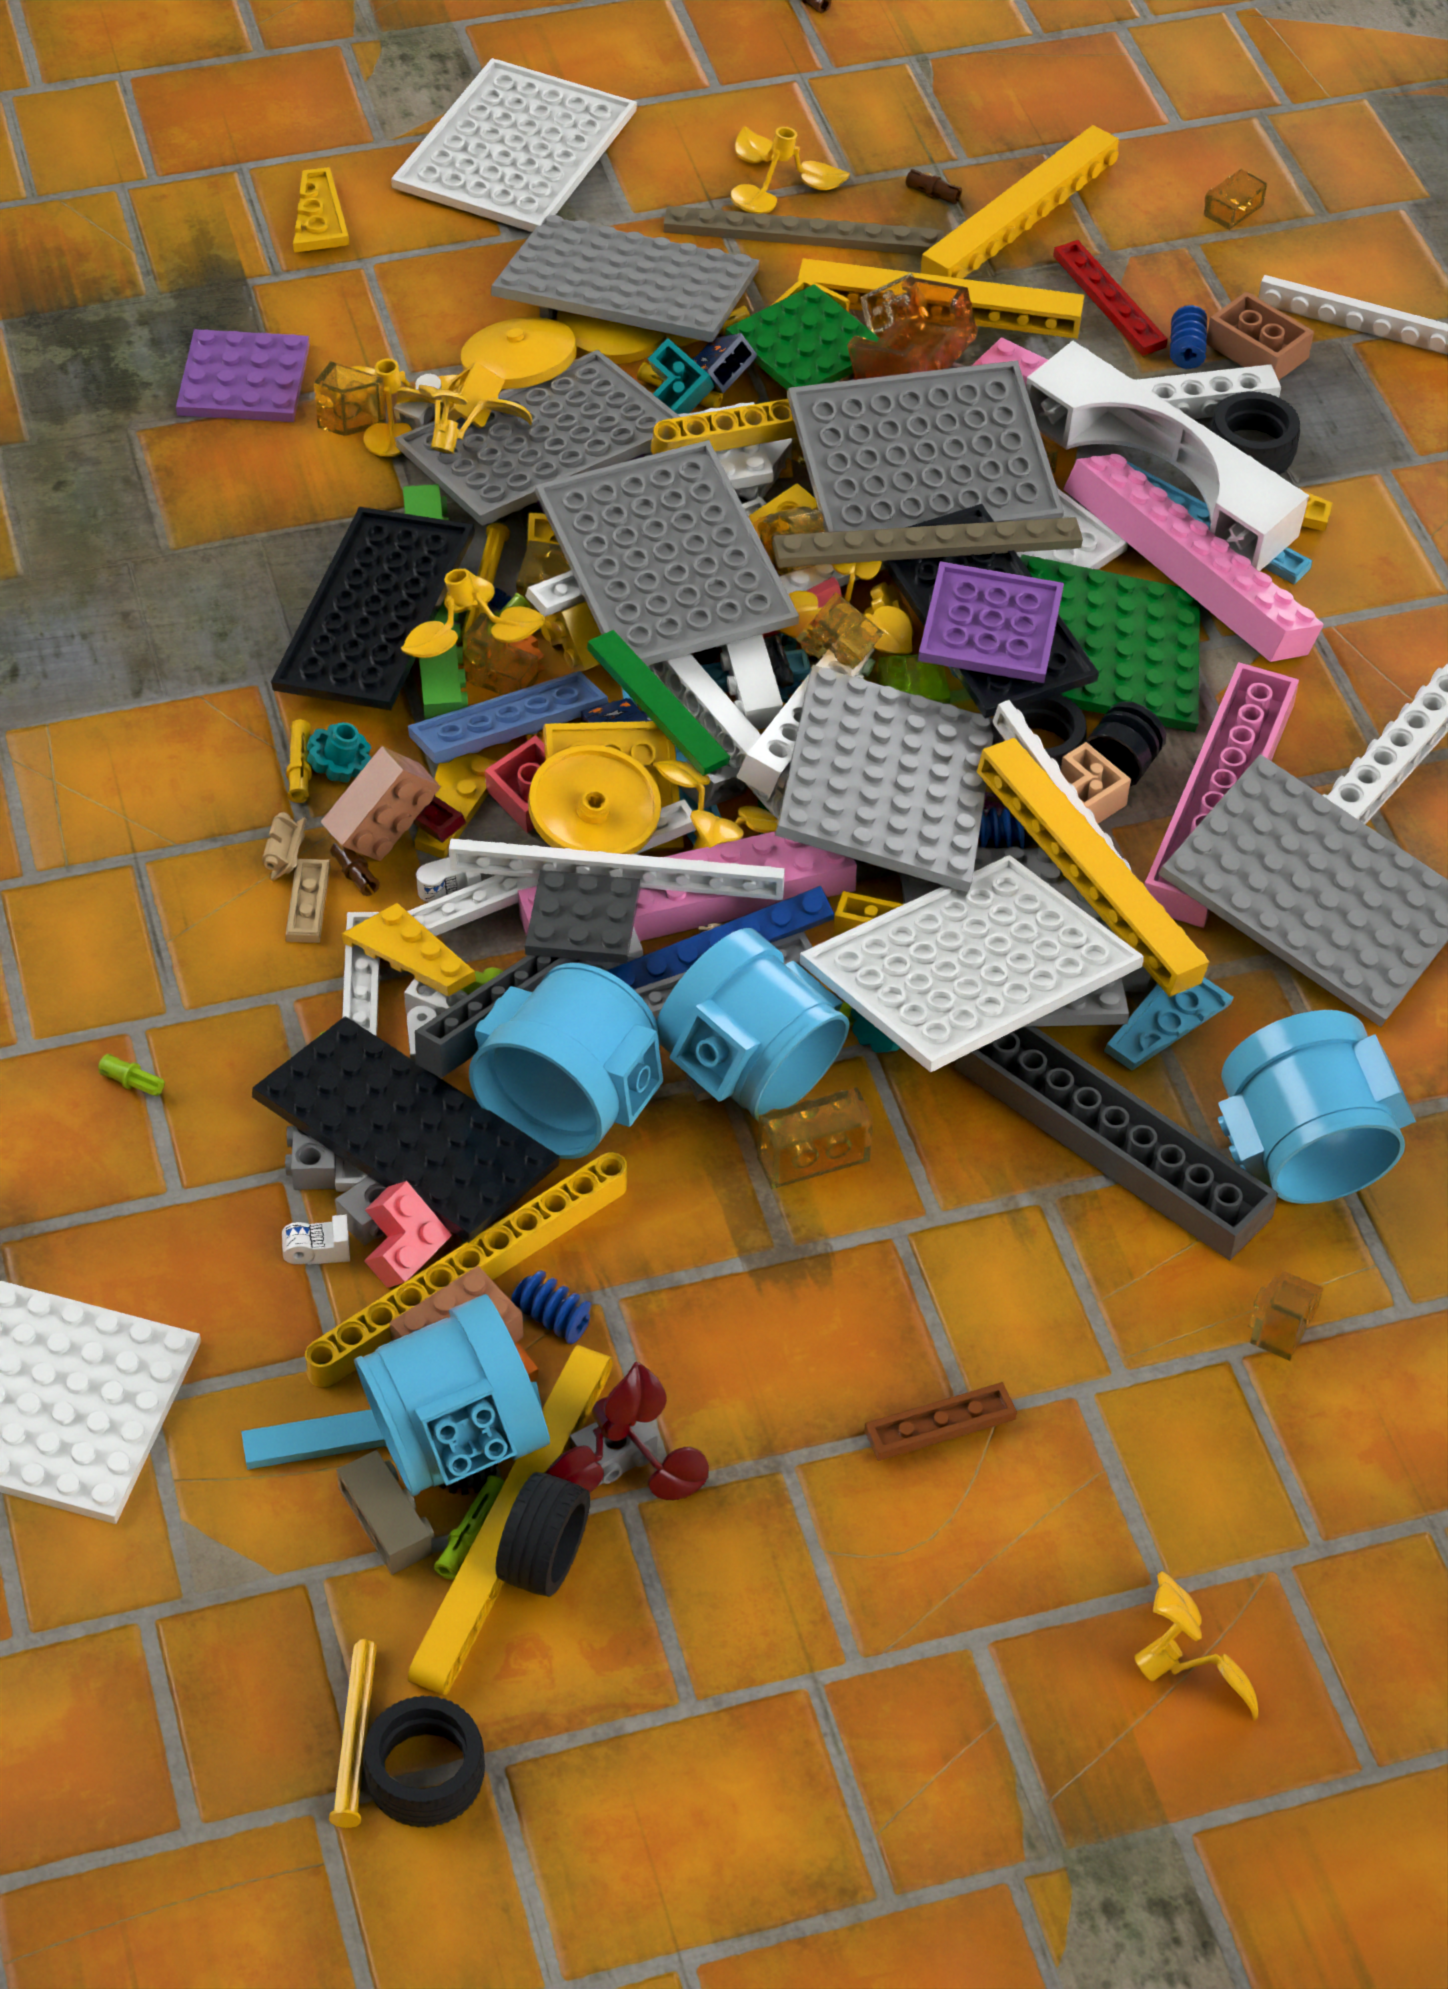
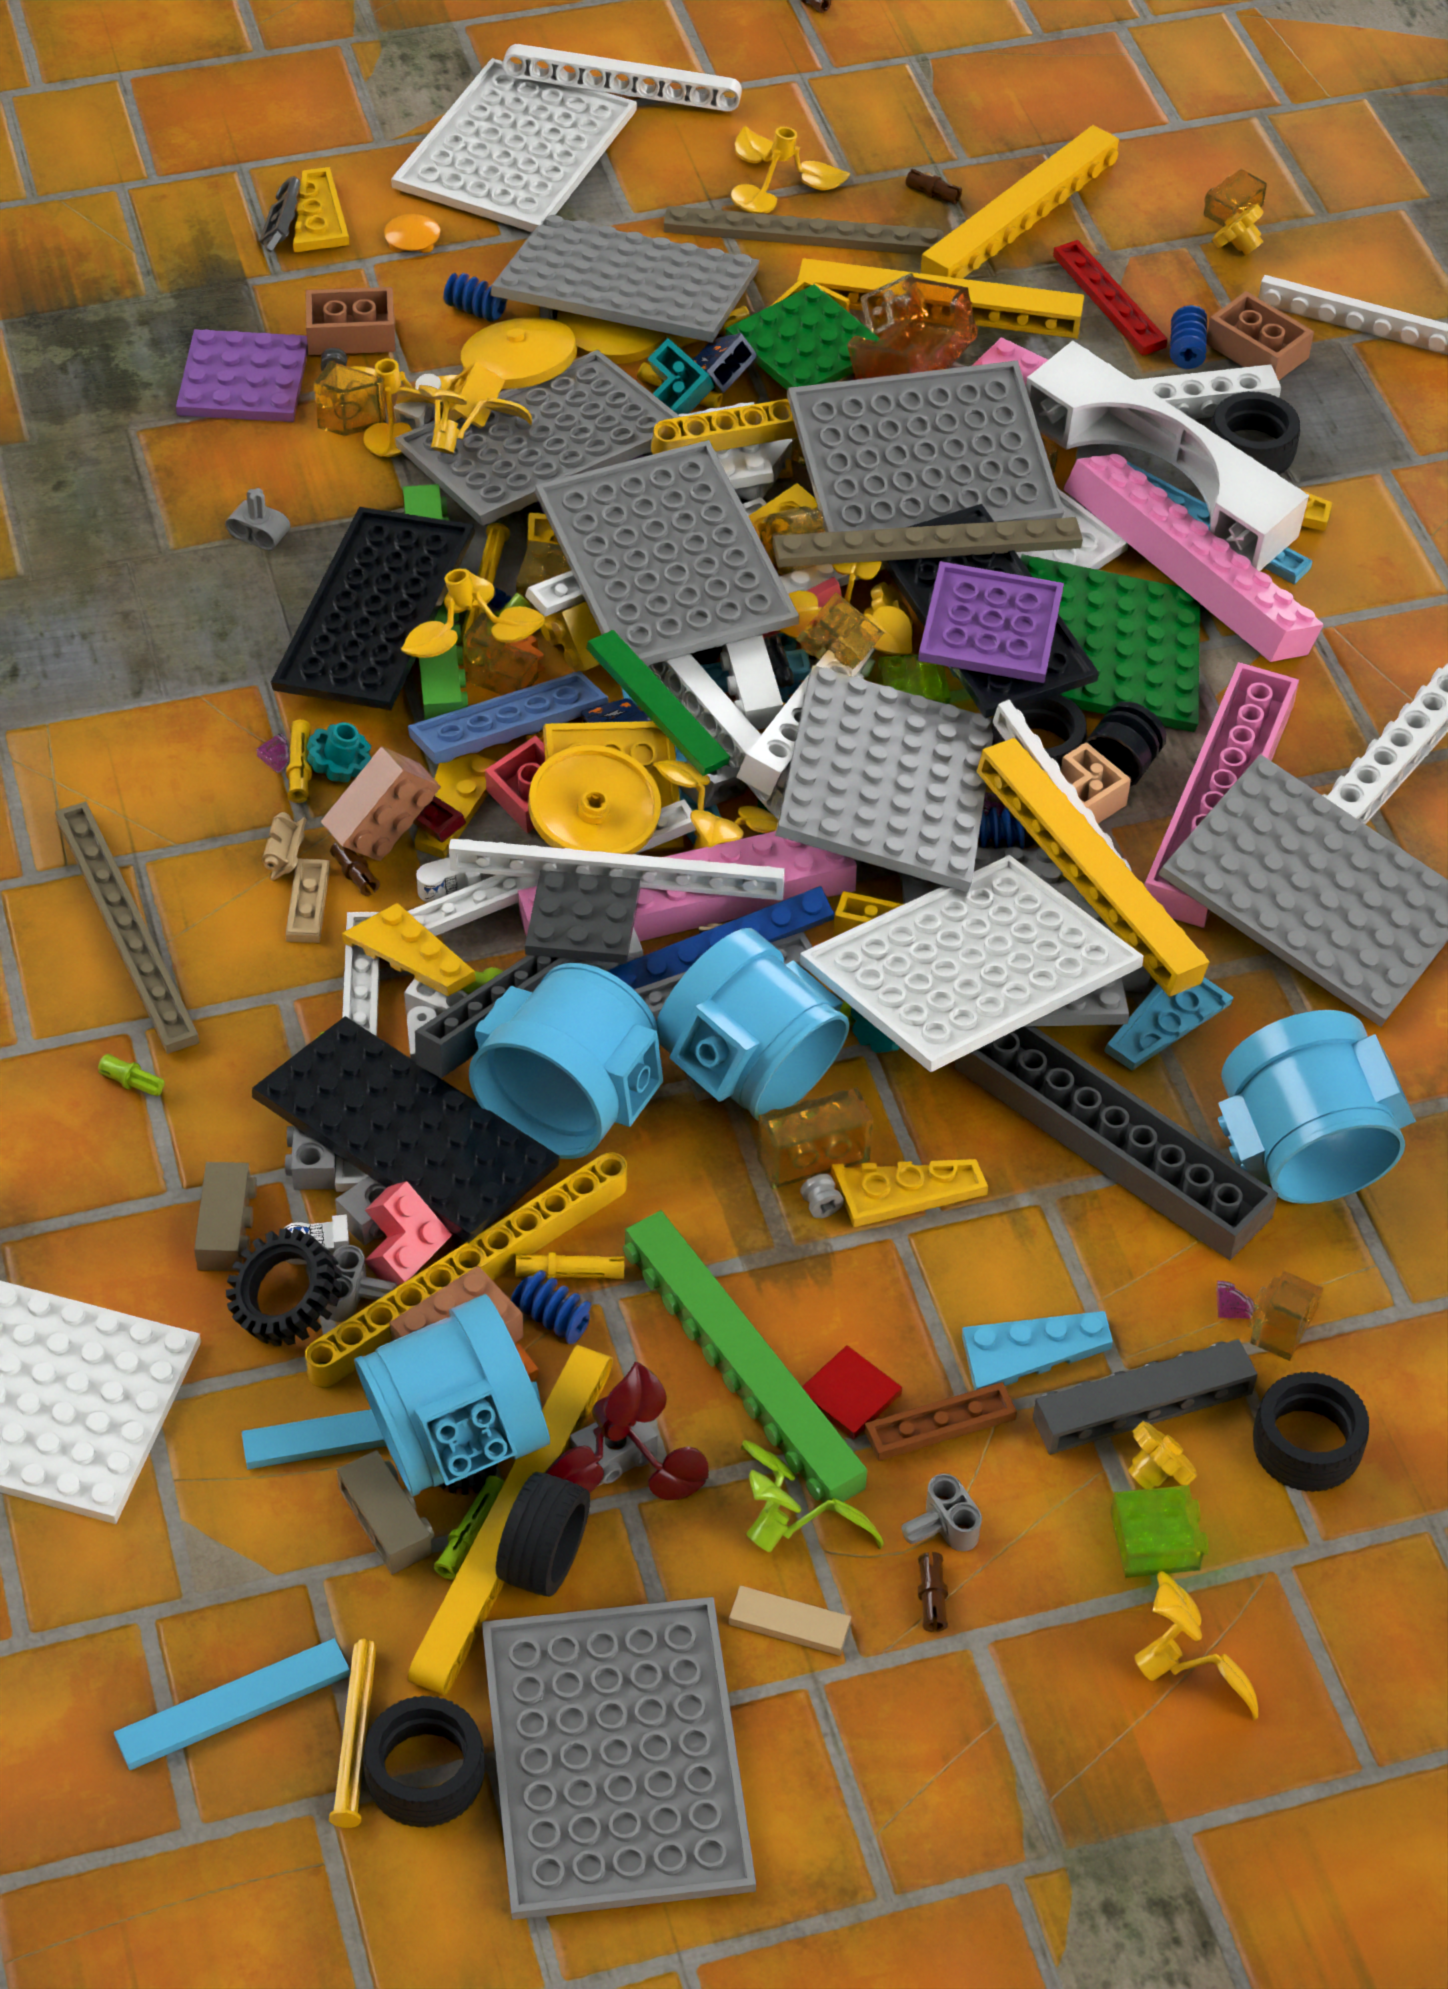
none -> dark tan plate [55,801,199,1054]
none -> medium azure tile [114,1638,350,1771]
none -> dark tan brick [194,1162,257,1271]
none -> light grey beam [225,488,291,551]
none -> black tyre [226,1228,342,1346]
none -> clear purple tile [256,733,289,773]
none -> dark grey plate [259,176,300,252]
none -> nougat brick [306,287,396,355]
none -> dark grey bush [320,348,347,377]
none -> light grey beam [326,1245,397,1322]
none -> light orange dish [384,214,440,253]
none -> blue piece [443,273,508,322]
none -> light grey plate [482,1597,756,1920]
none -> white beam [502,44,742,111]
none -> yellow pin [515,1252,624,1280]
none -> bright green brick [623,1210,868,1503]
none -> tan tile [729,1585,851,1656]
none -> lime plant [740,1440,884,1552]
none -> light grey wheel [800,1174,844,1218]
none -> red tile [802,1345,902,1440]
none -> yellow wing [831,1159,988,1228]
none -> light grey beam [901,1473,982,1552]
none -> reddish brown pin [918,1552,948,1632]
none -> medium azure wing [962,1311,1113,1390]
none -> dark grey brick [1032,1339,1258,1455]
none -> clear neon green brick [1110,1485,1209,1578]
none -> yellow plant [1128,1421,1198,1491]
none -> yellow plant [1211,203,1264,255]
none -> clear purple tile [1216,1280,1256,1319]
none -> black tyre [1253,1372,1369,1492]

